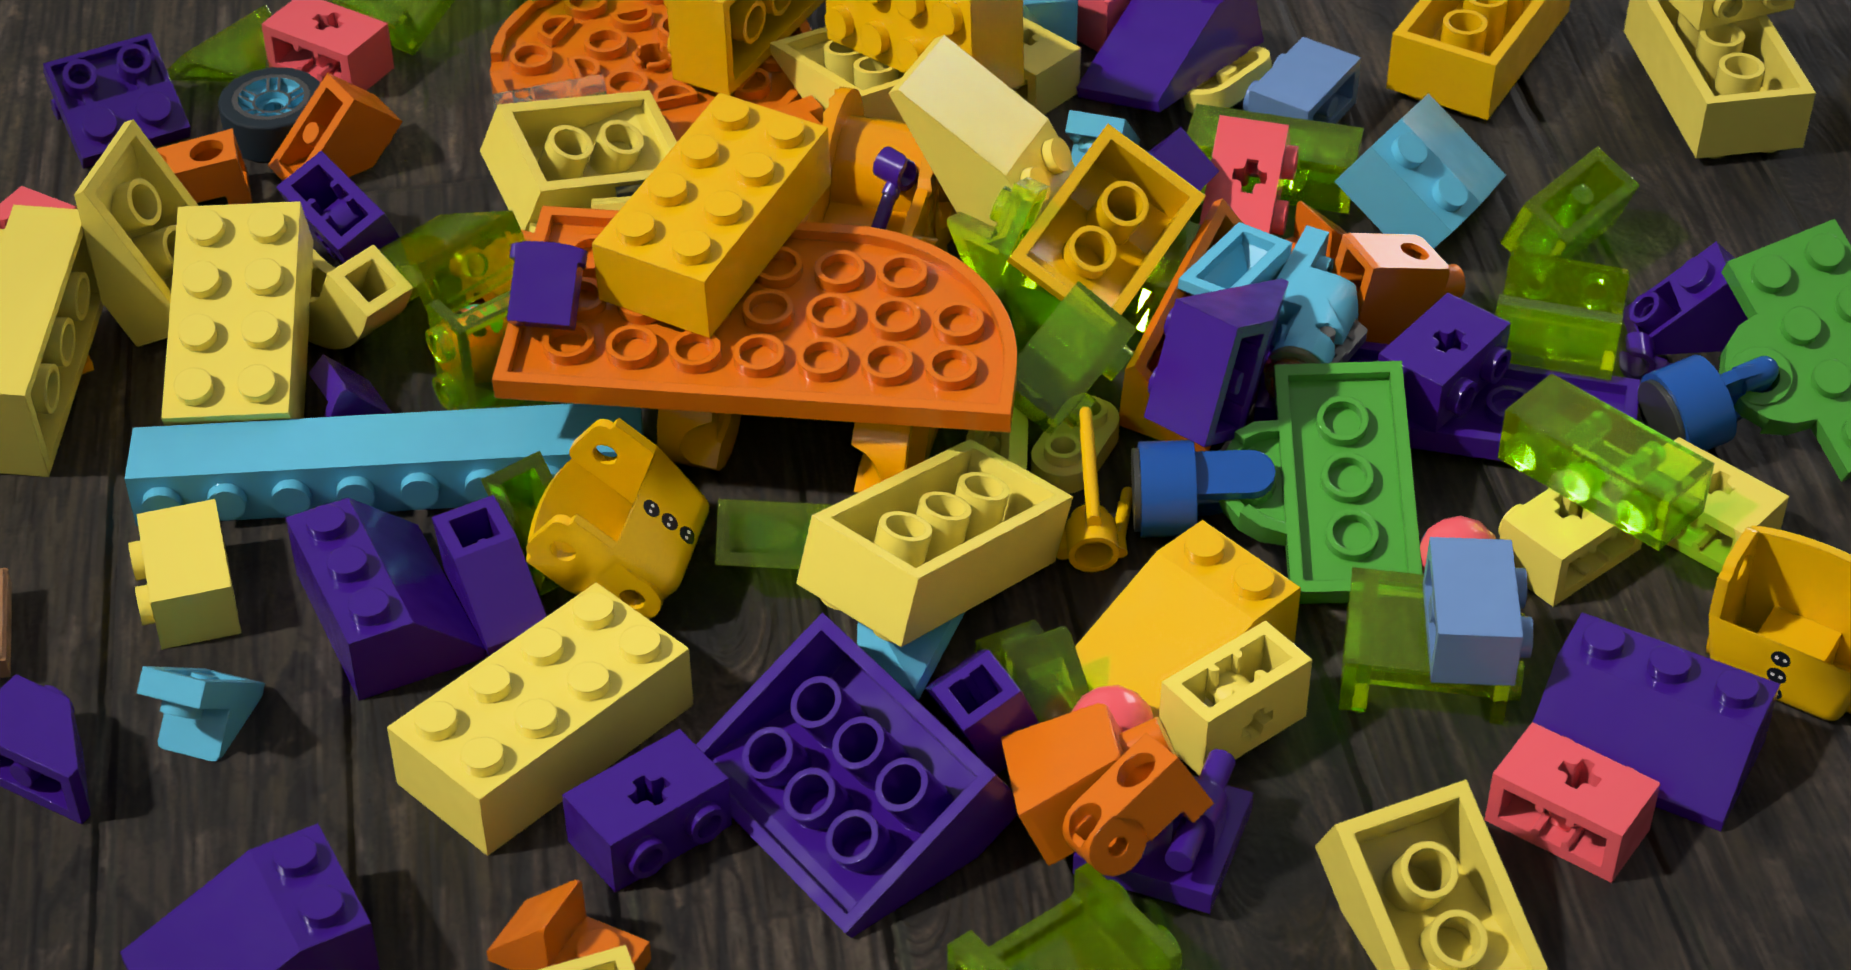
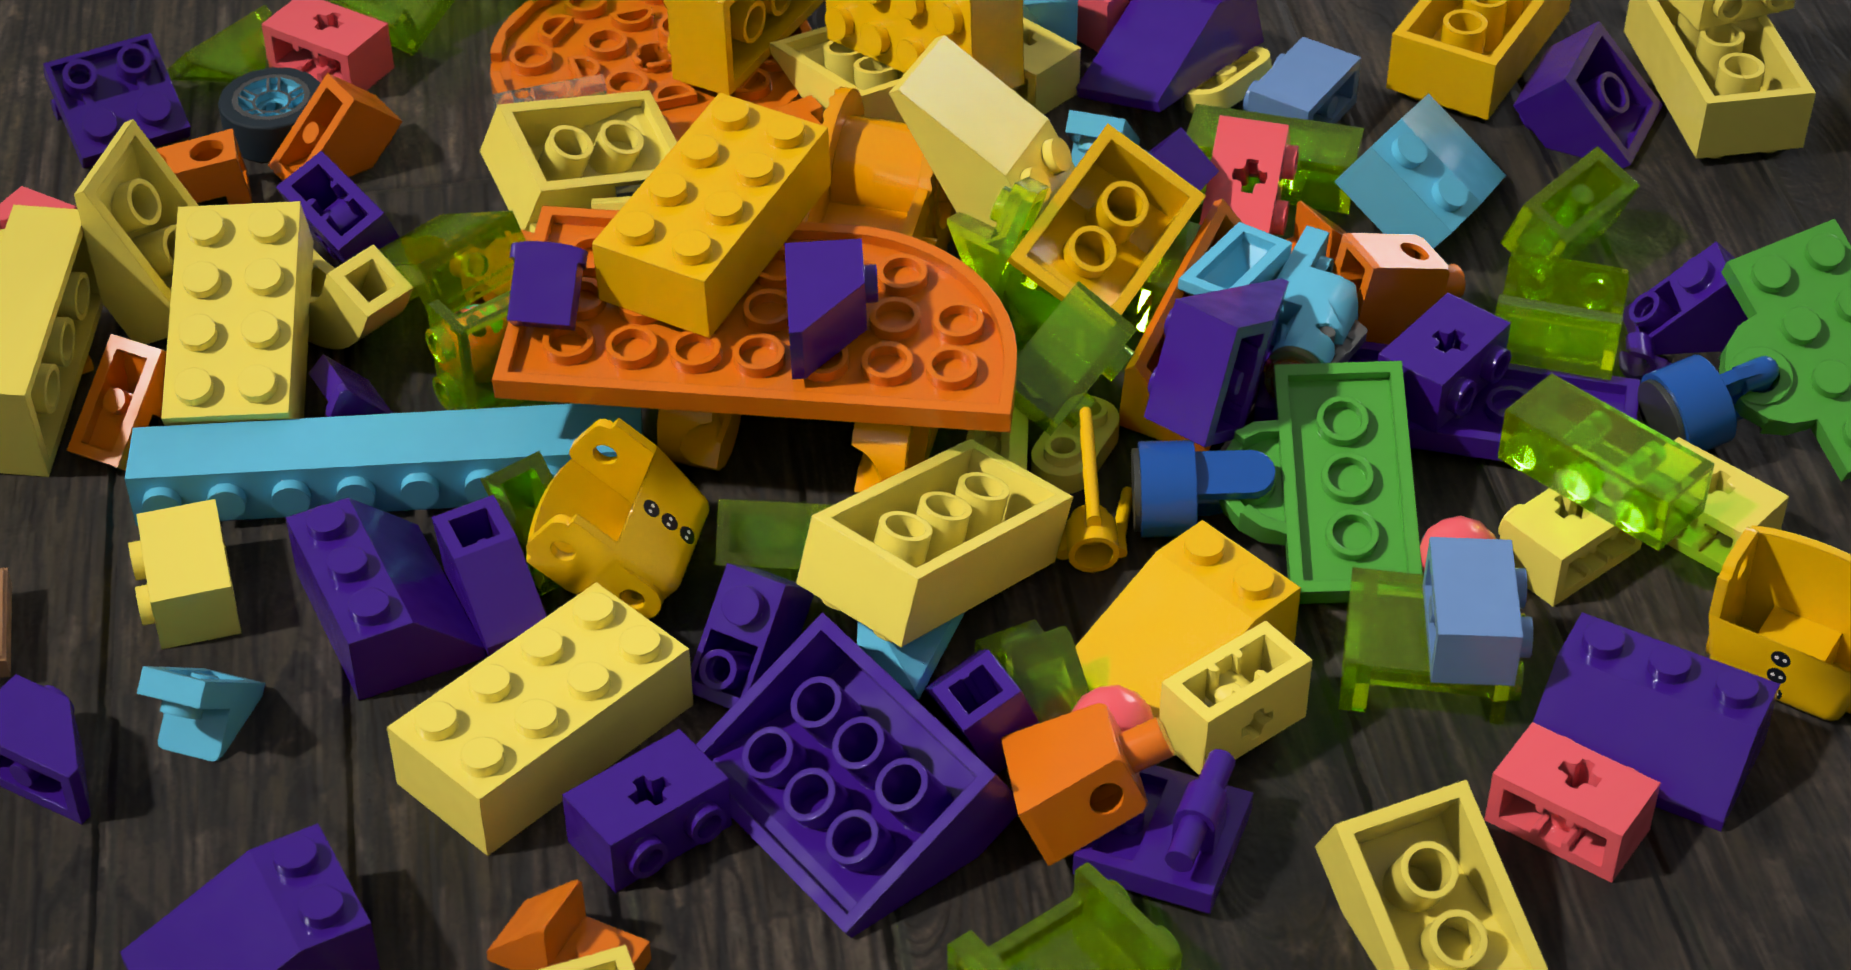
dark purple hand [871,147,919,230] -> none
orange leg [1063,732,1214,876] -> none
none -> orange slope [66,334,166,471]
none -> dark purple slope [691,563,814,709]
none -> dark purple slope [785,238,878,380]
none -> dark purple slope [1513,21,1663,169]

